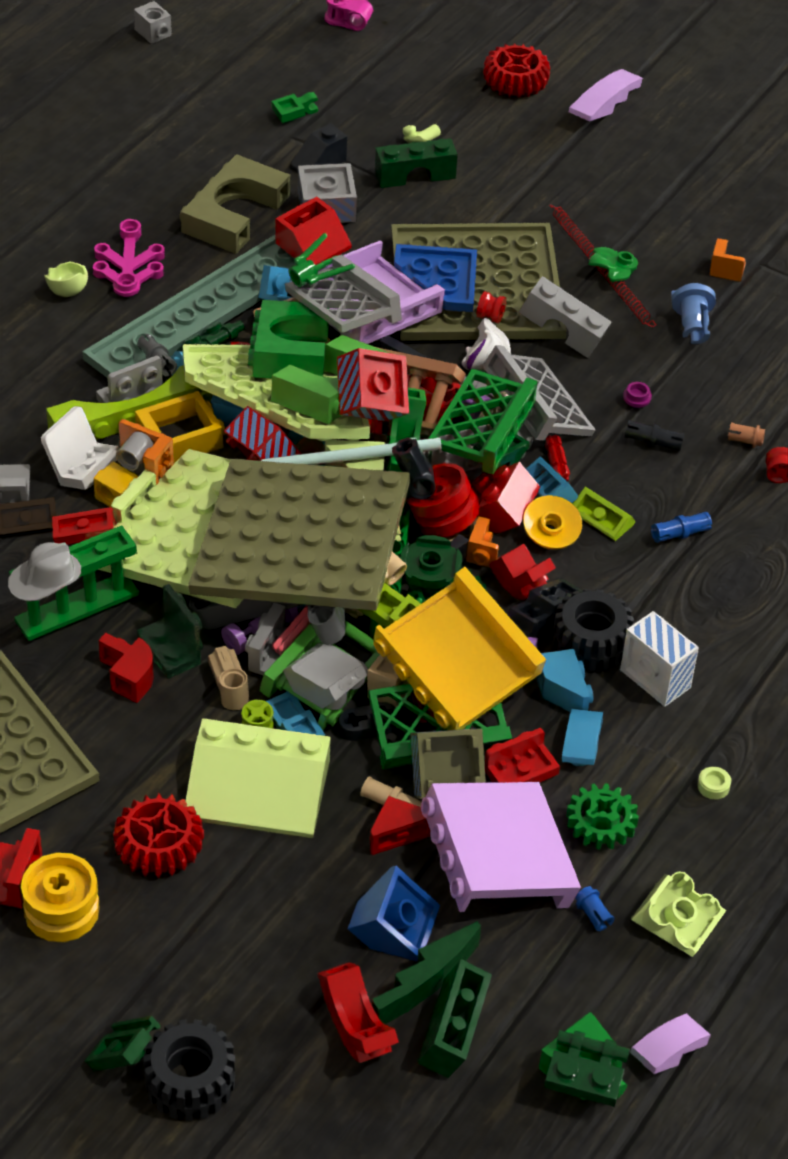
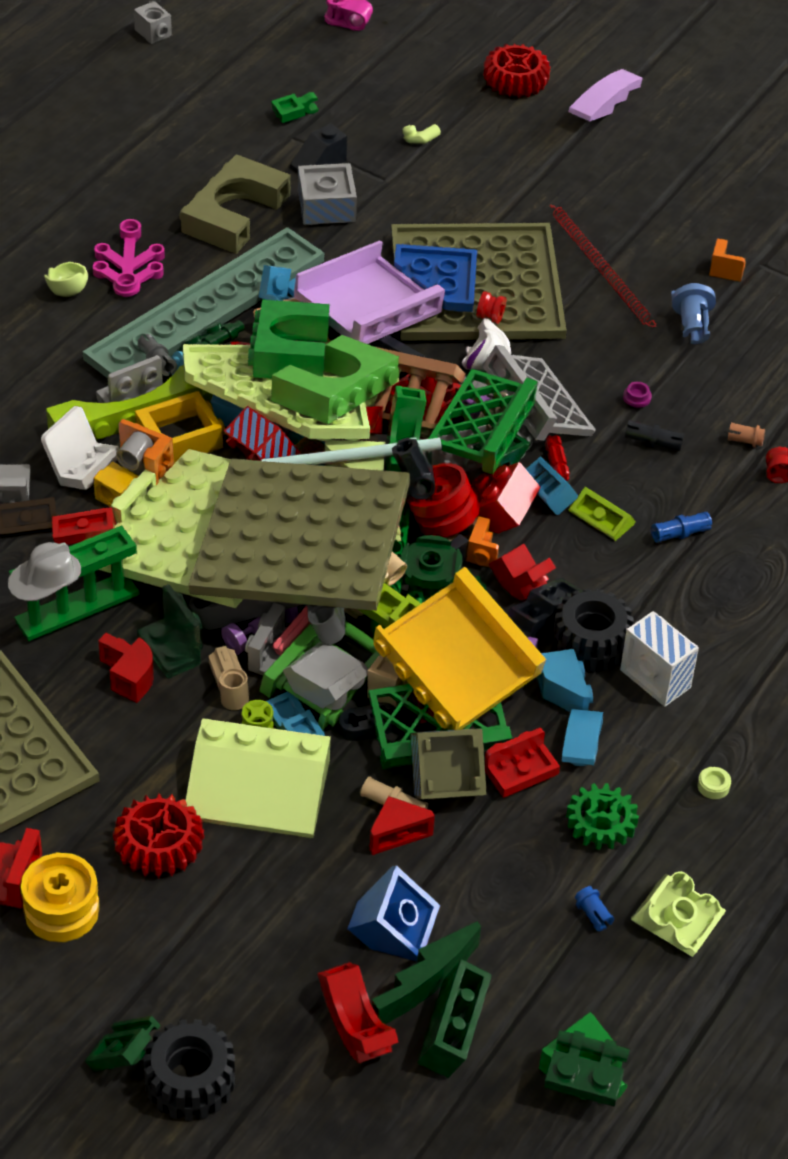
red slope [275,196,352,265] -> none
light grey fence [285,255,402,333] -> none
green plant [288,233,355,288] -> none
red container [337,348,409,422] -> none
dark green arch [375,138,458,188] -> none
lavender panel [421,782,581,912] -> none
light grey arch [519,276,612,358] -> none
yellow dish [523,495,582,549] -> none
green plate [588,247,638,282] -> none
lavender slope [630,1014,710,1074] -> none

